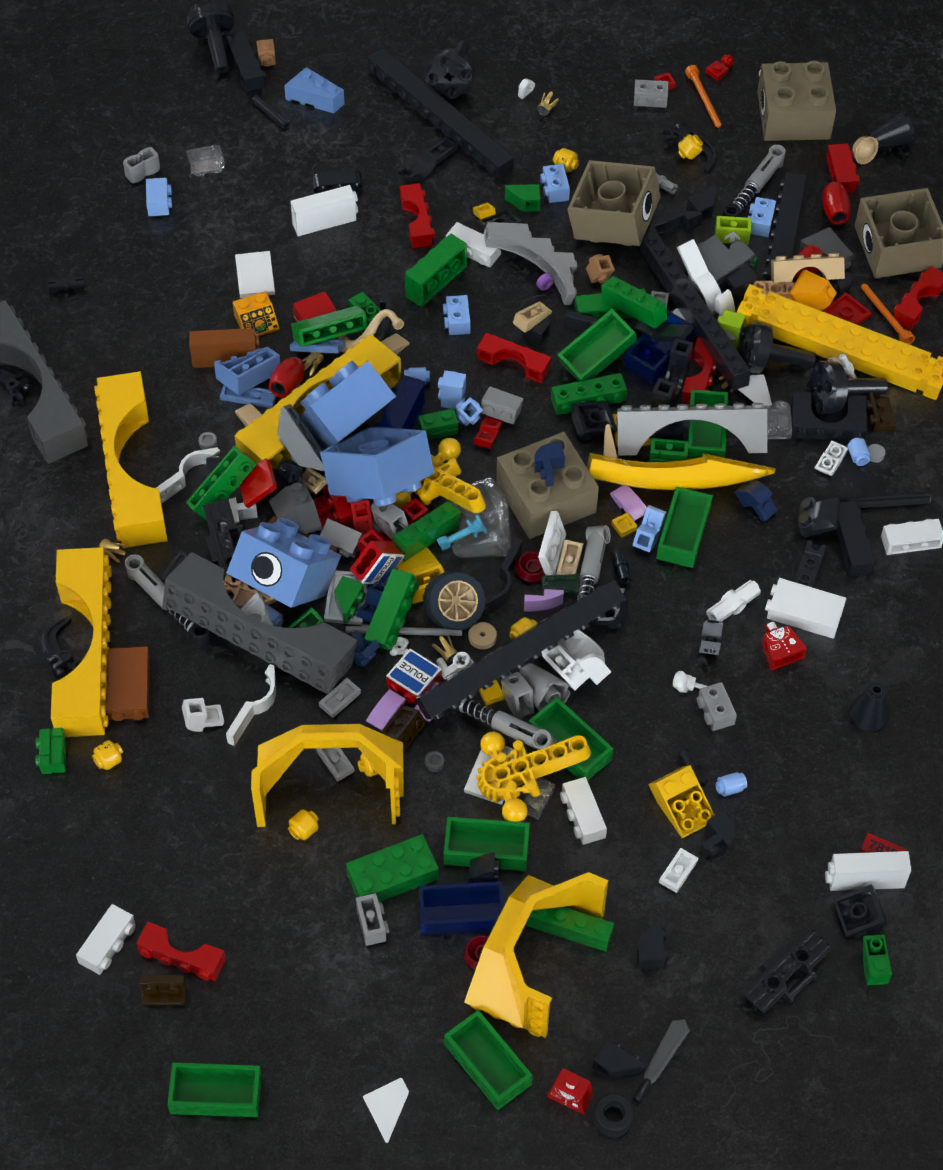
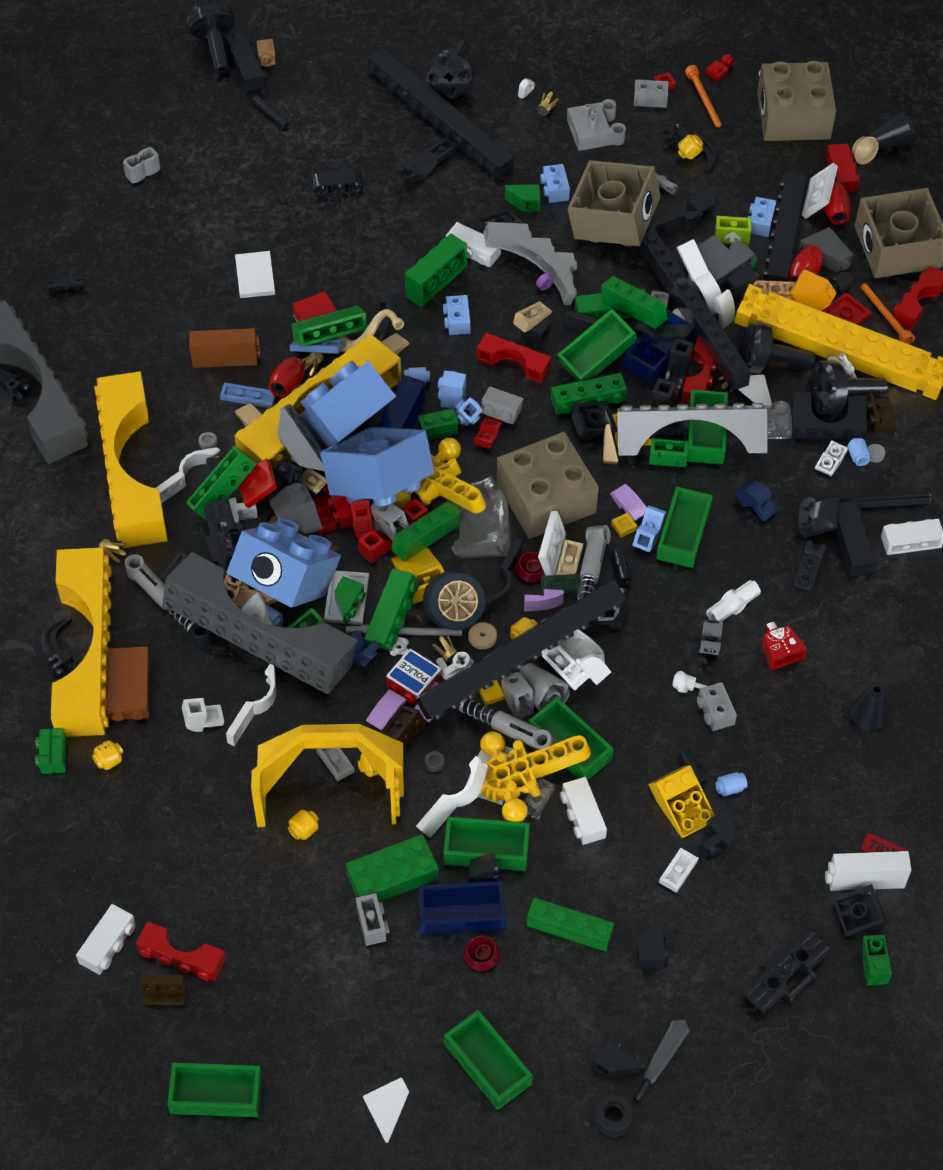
light blue brick [146,178,172,216] -> none
clear slope [186,145,225,176] -> none
medium blue wedge [214,347,280,395] -> none
light orange slope [233,291,279,336] -> none
medium blue wedge [284,67,345,113] -> none
white brick [290,185,358,236] -> none
light grey plate [319,678,361,718] -> none
light grey brick [320,519,363,558] -> none
green slope [348,291,381,324] -> none
piece [349,540,405,584] -> none
dark blue brick [357,582,386,622] -> none
red arch [400,183,435,248] -> none
medium azure bar [437,515,487,551] -> none
yellow panel [464,872,608,1038] -> none
yellow tile [473,203,496,220] -> none
dark blue brick [534,442,565,487] -> none
red torso [547,1069,594,1115] -> none
yellow head [553,148,579,173] -> none
medium nougat brick [586,254,615,283] -> none
yellow slope [587,453,776,490] -> none
lime brick [717,309,746,350] -> none
piece [722,145,786,217] -> none
white brick [765,578,846,639] -> none
tan arch [771,253,845,283] -> none
none -> white piece [416,756,488,838]
none -> light grey piece [567,99,626,151]
none -> white tile [802,163,838,218]

